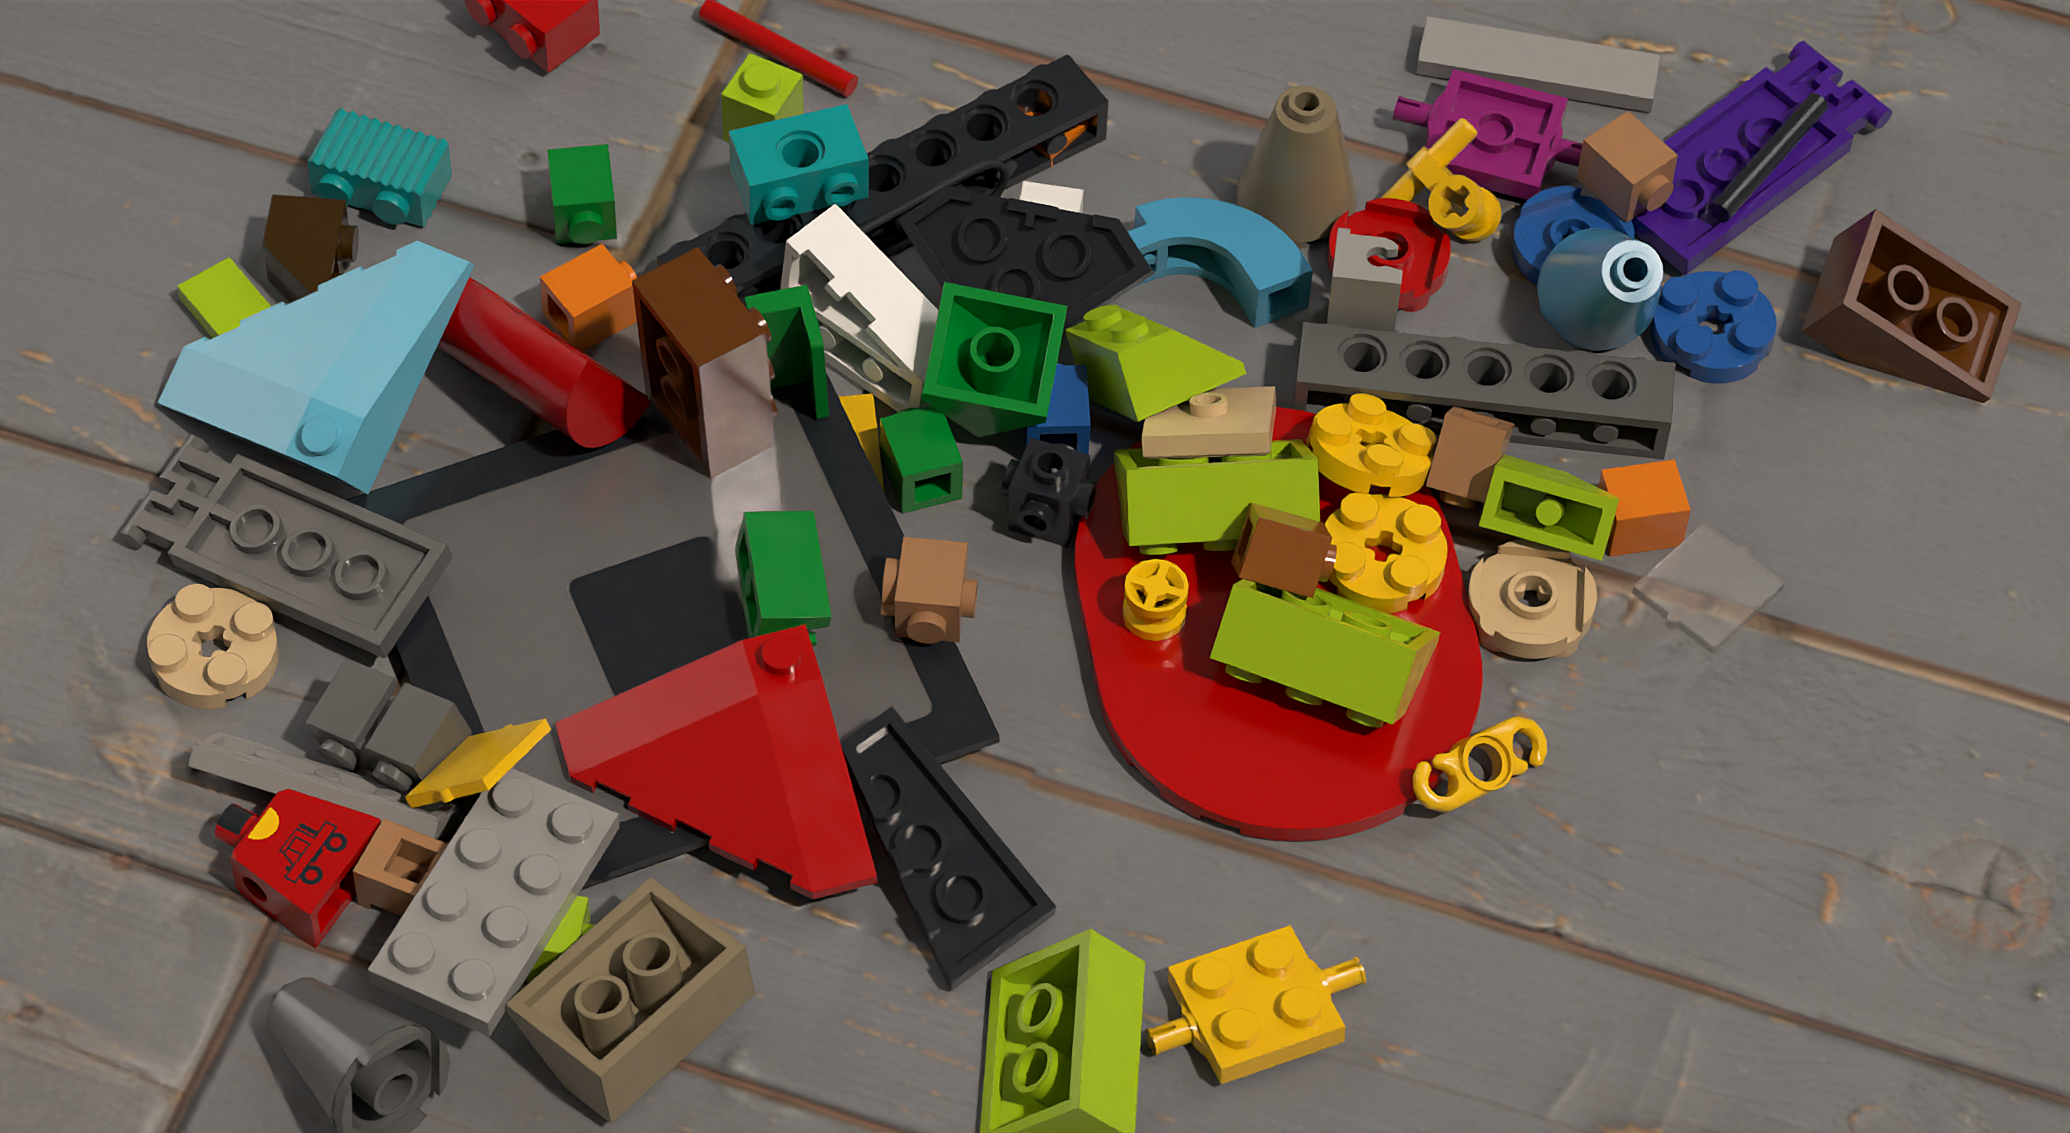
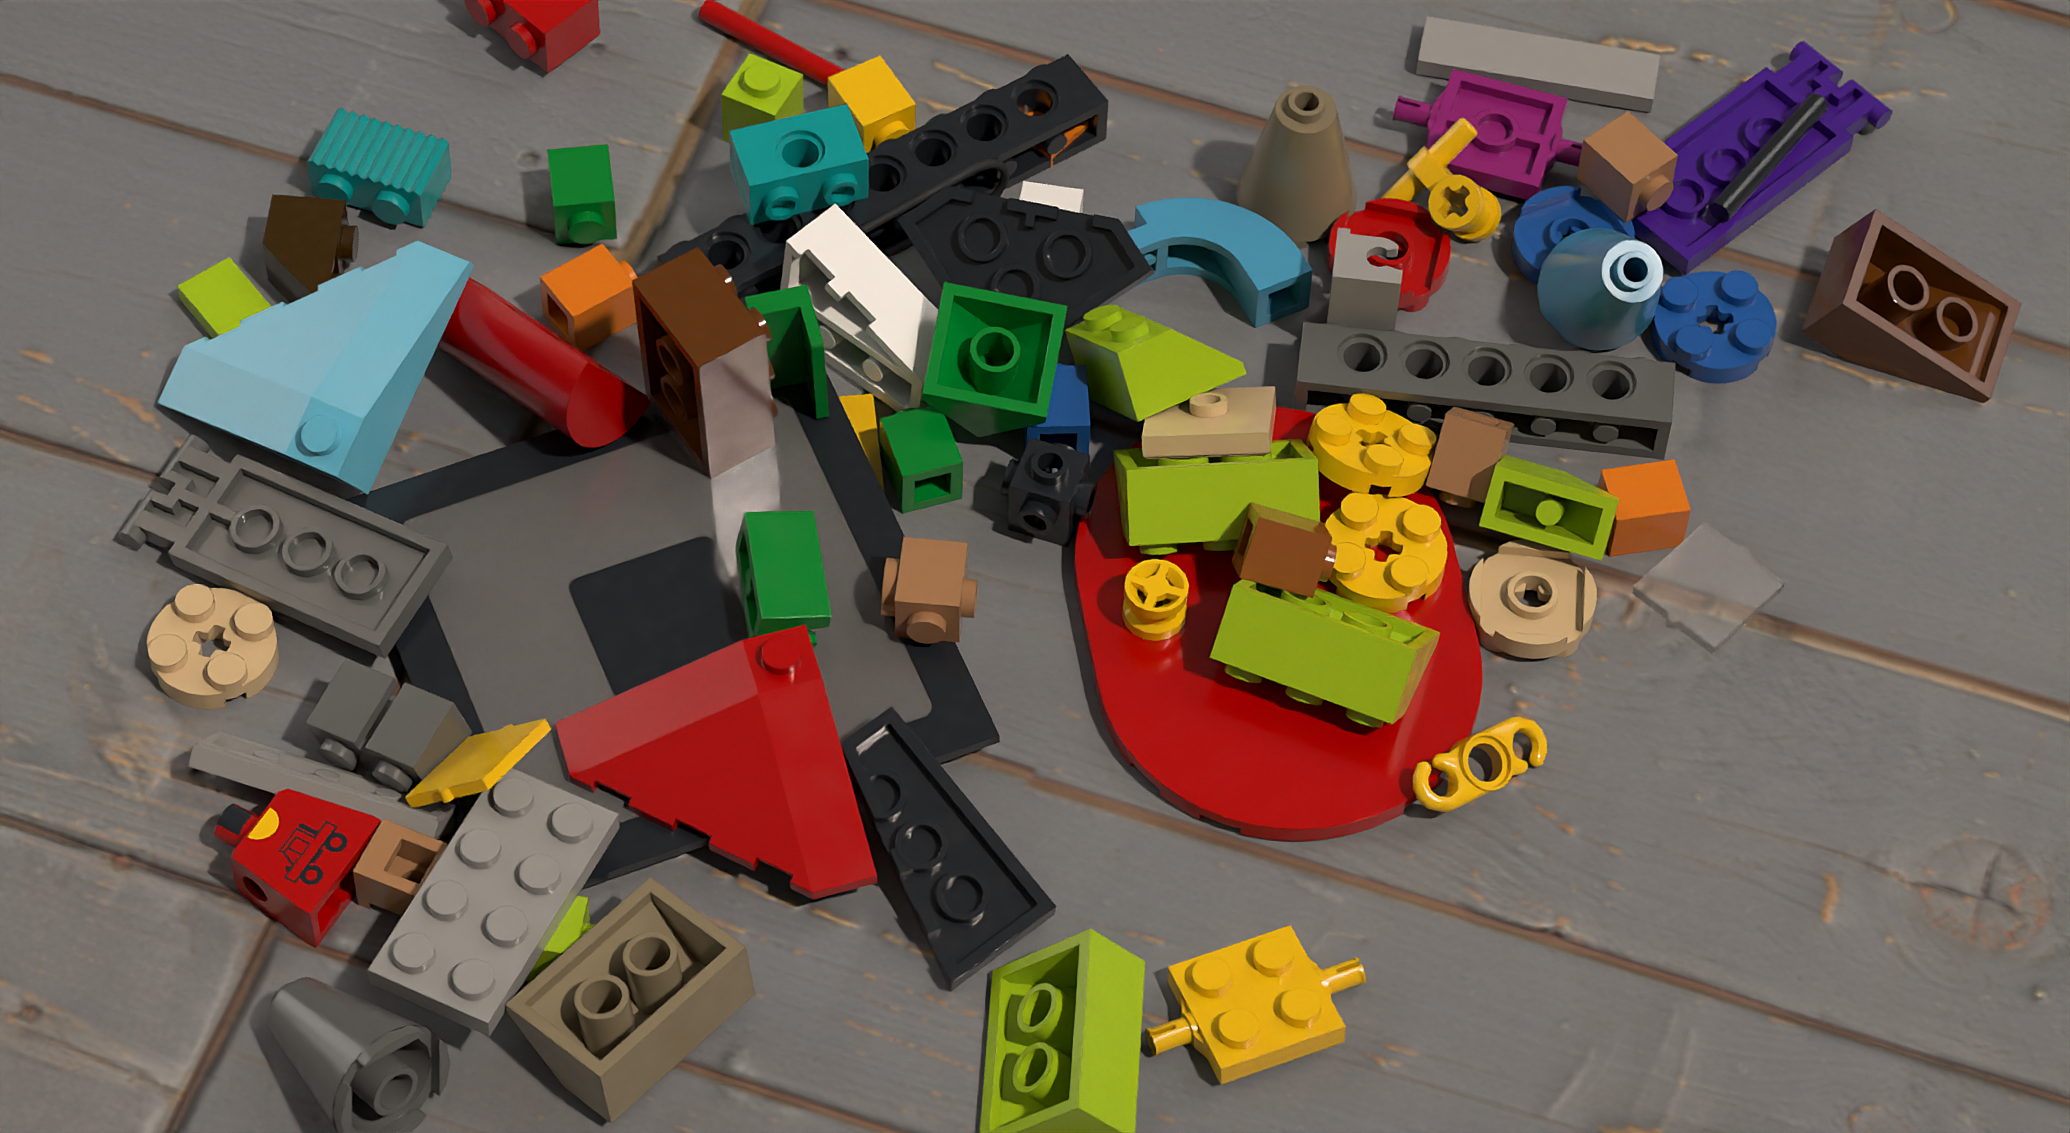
none -> yellow brick [828,55,916,153]

